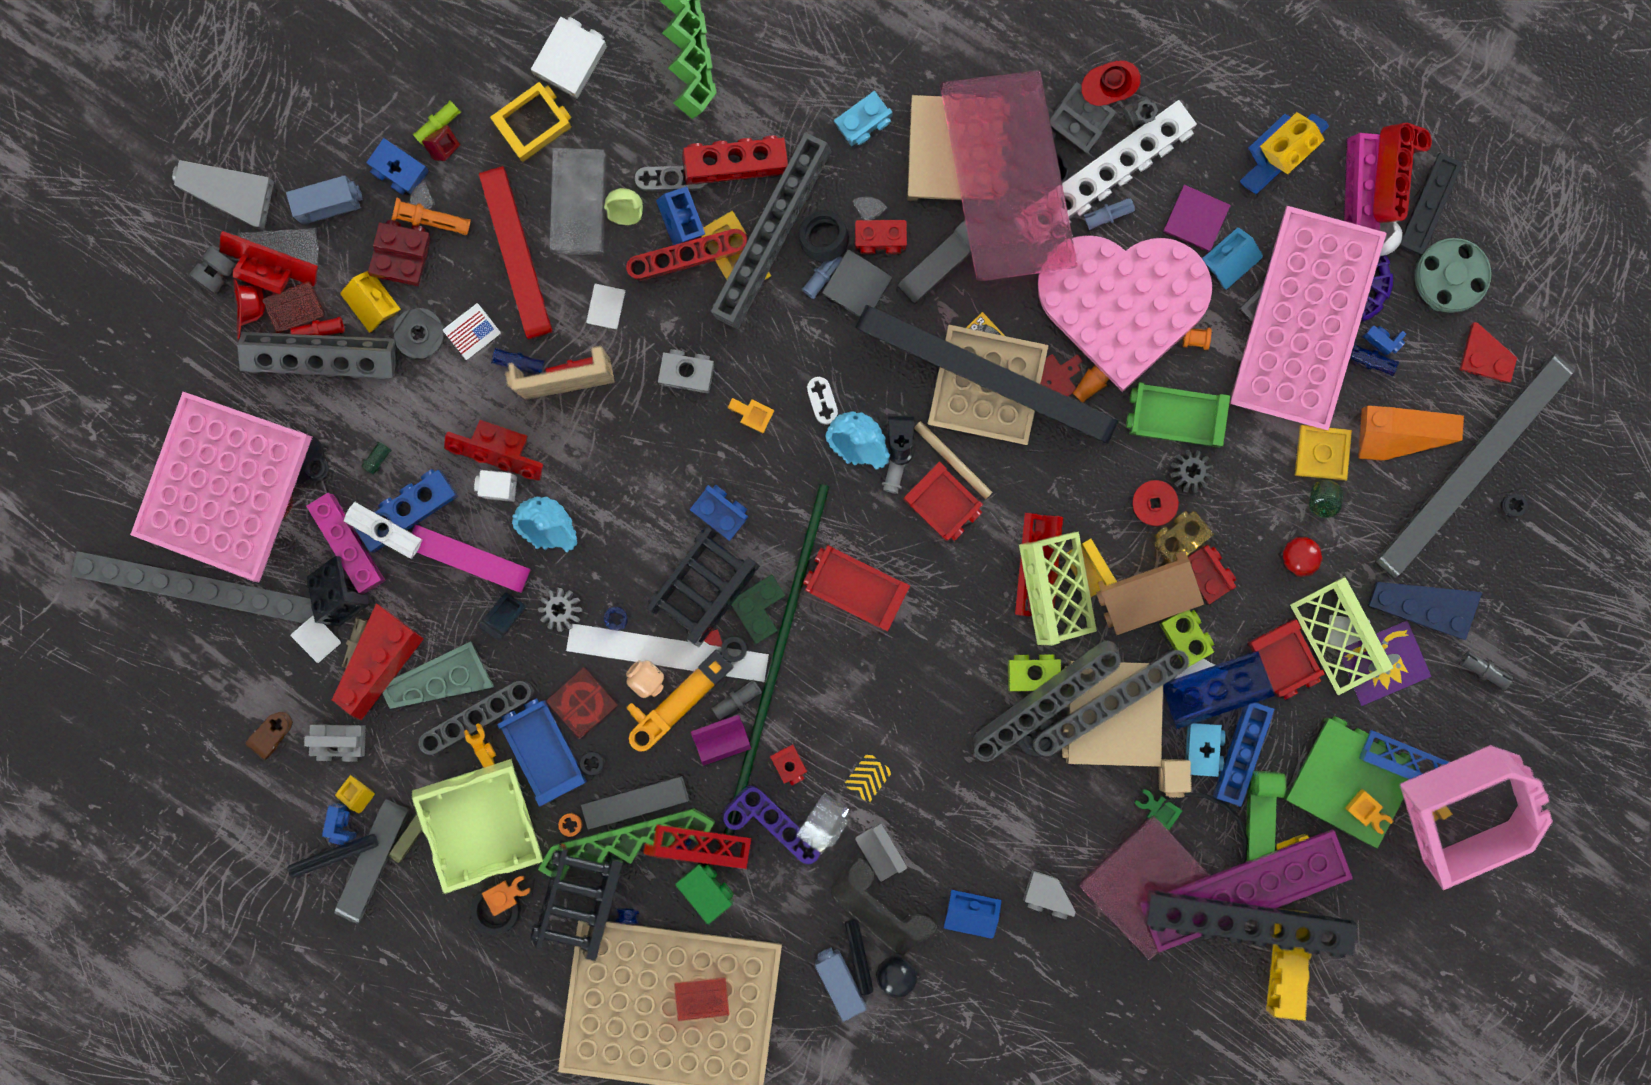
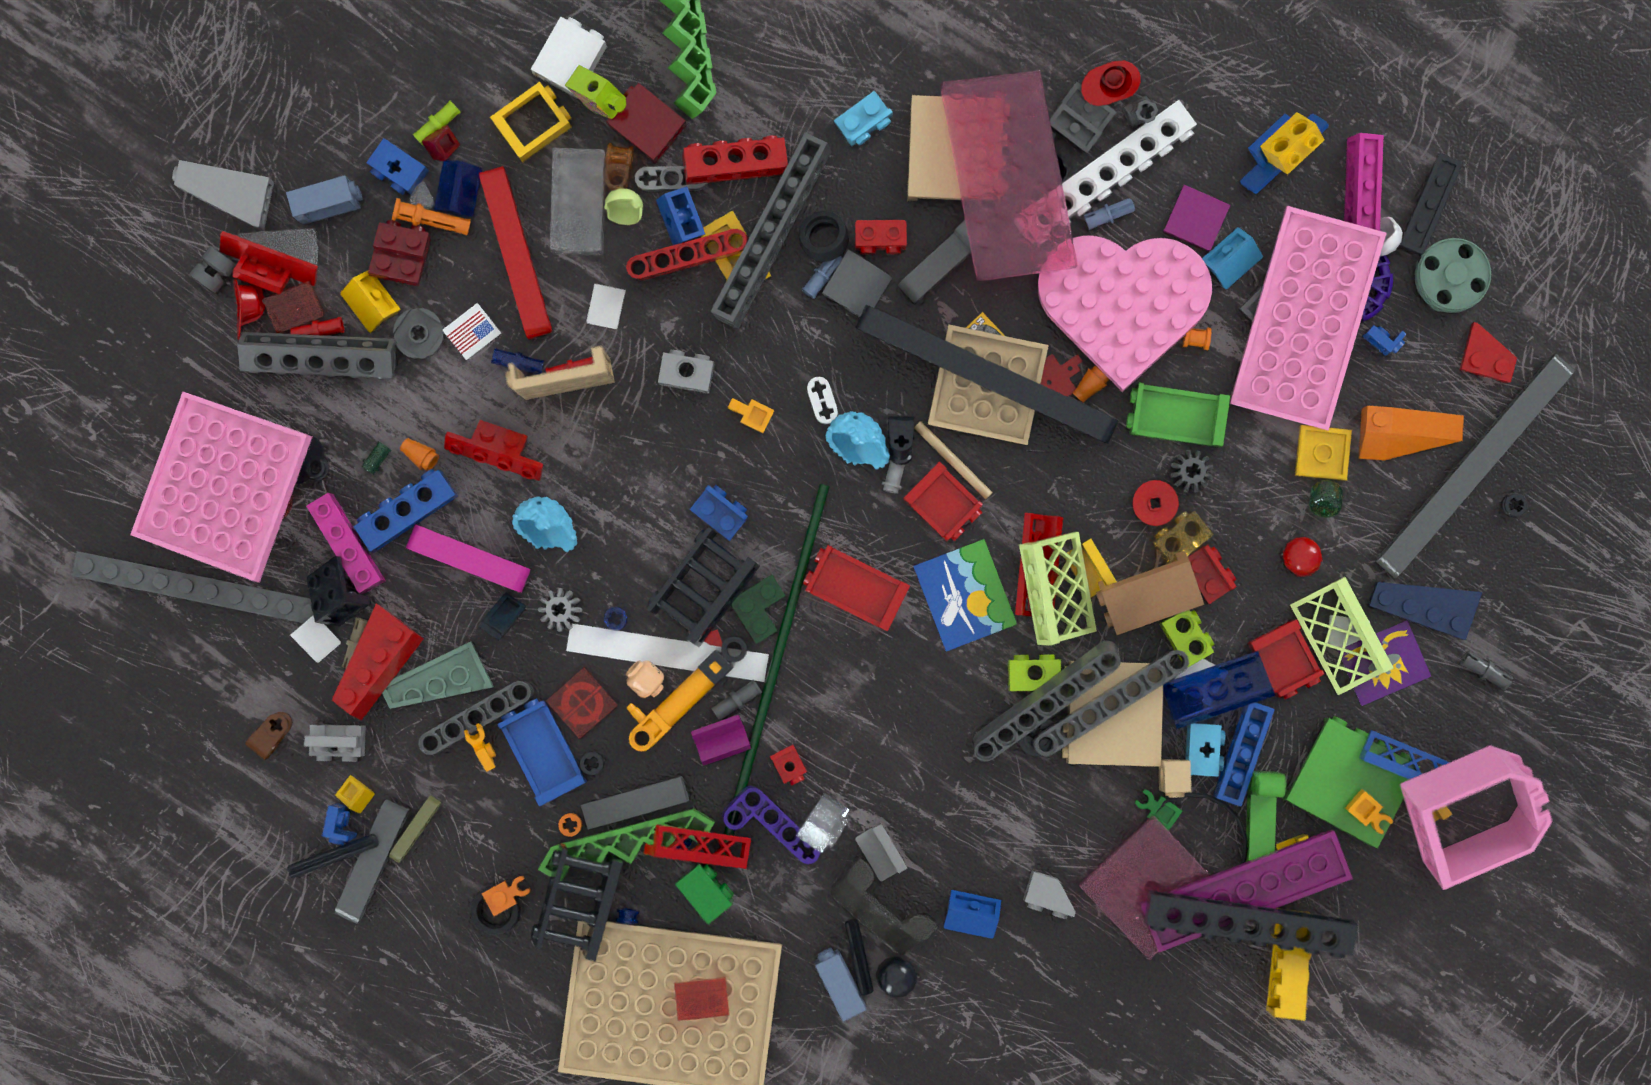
white piece [344,502,422,559] -> none
yellowish green tile [412,759,543,894] -> none
white brick [474,470,517,502] -> none
sticker [844,752,893,803] -> none
clear tile [852,197,887,220] -> none
clear blue pin [1350,345,1399,377] -> none
red beam [1373,123,1432,223] -> none
none -> orange cone [400,438,439,471]
none -> clear blue panel [434,160,482,217]
none -> lime torso [565,65,626,119]
none -> clear orange piece [604,143,634,192]
none -> dark red panel [606,83,687,164]
none -> sticker [913,539,1017,651]

